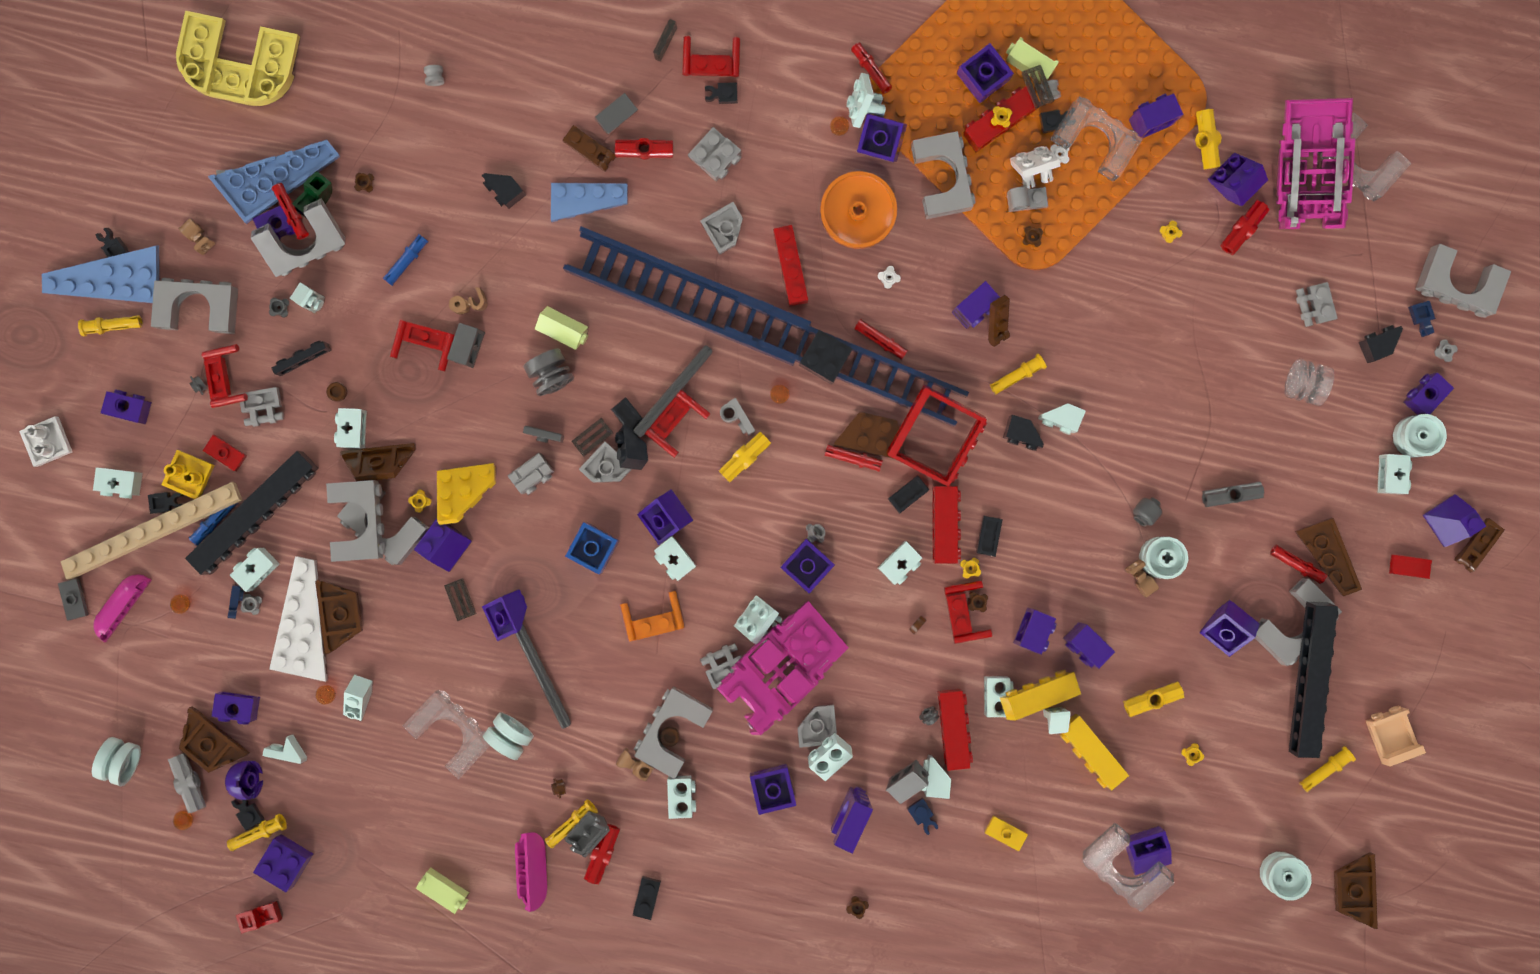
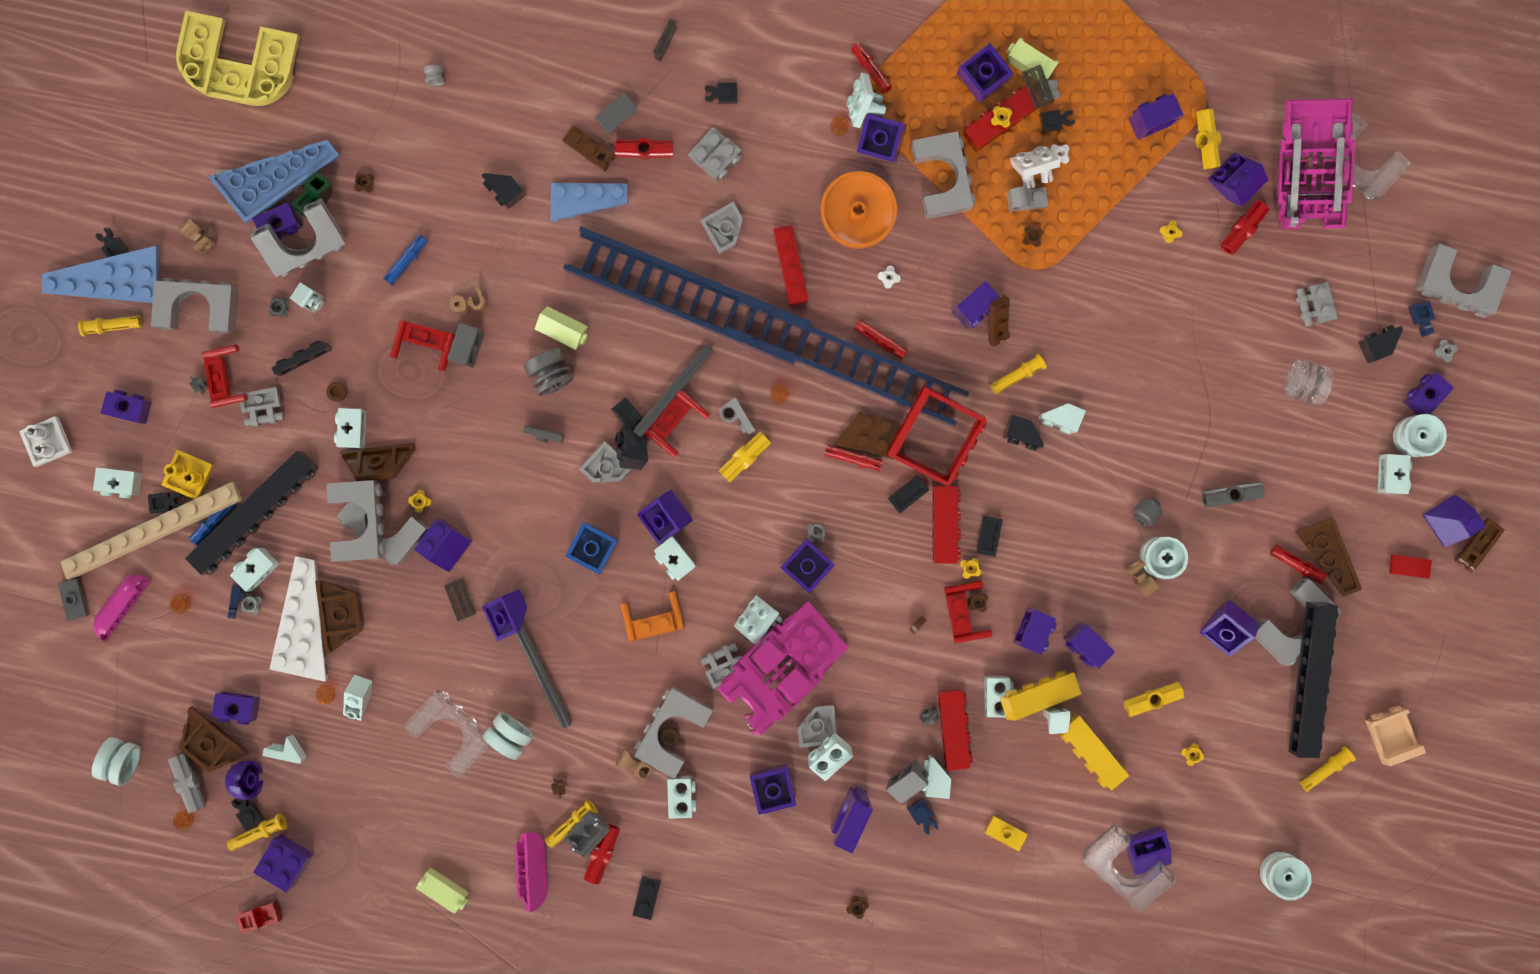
red plate [202,435,247,472] -> none
red pin [271,183,309,240] -> none
yellow plate [437,463,496,525] -> none
light grey brick [508,453,554,495] -> none
clear smoke tile [571,418,613,456] -> none
red plate [682,36,740,77] -> none
black brick [799,330,853,385] -> none
light aqua brick [878,541,922,585] -> none
clear arch [1050,96,1143,182] -> none
reddish brown wing [1334,853,1378,929] -> none

